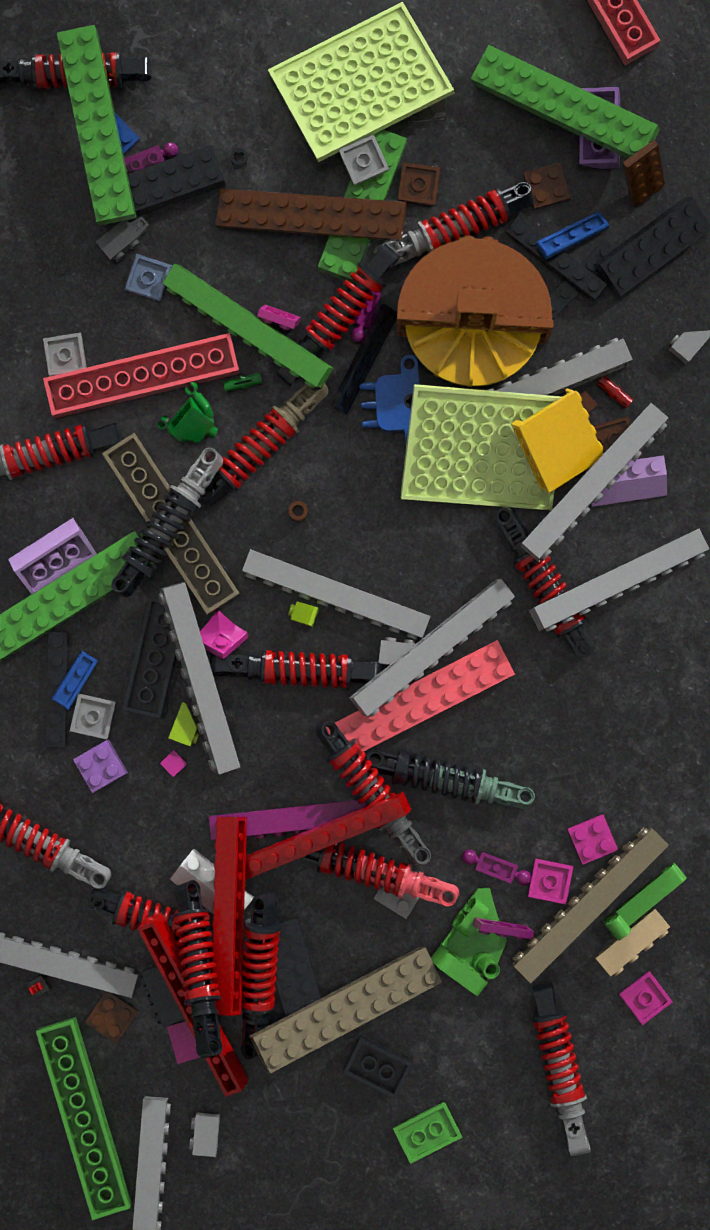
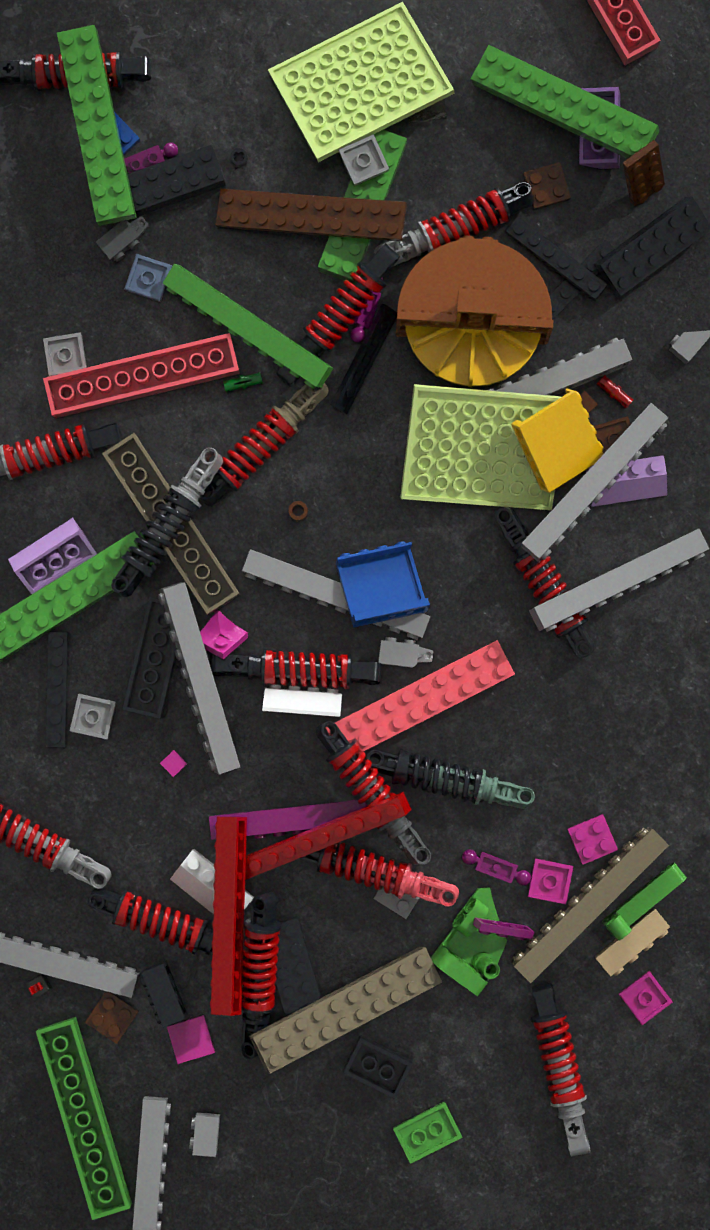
blue tile [51,651,98,710] -> none
medium lavender brick [73,740,128,793] -> none
red brick [137,912,249,1097] -> none
green torso [157,382,218,443] -> none
lime slope [169,702,200,746] -> none
piece [172,880,223,1059] -> none
dark pink plate [257,305,301,330] -> none
lime slope [288,601,319,628] -> none
light grey brick [349,579,515,717] -> none
blue piece [360,355,419,445] -> none
reddish brown plate [398,162,441,207] -> none
blue tile [536,211,609,260] -> none
none -> white slope [262,684,342,717]
none -> blue panel [335,541,430,628]

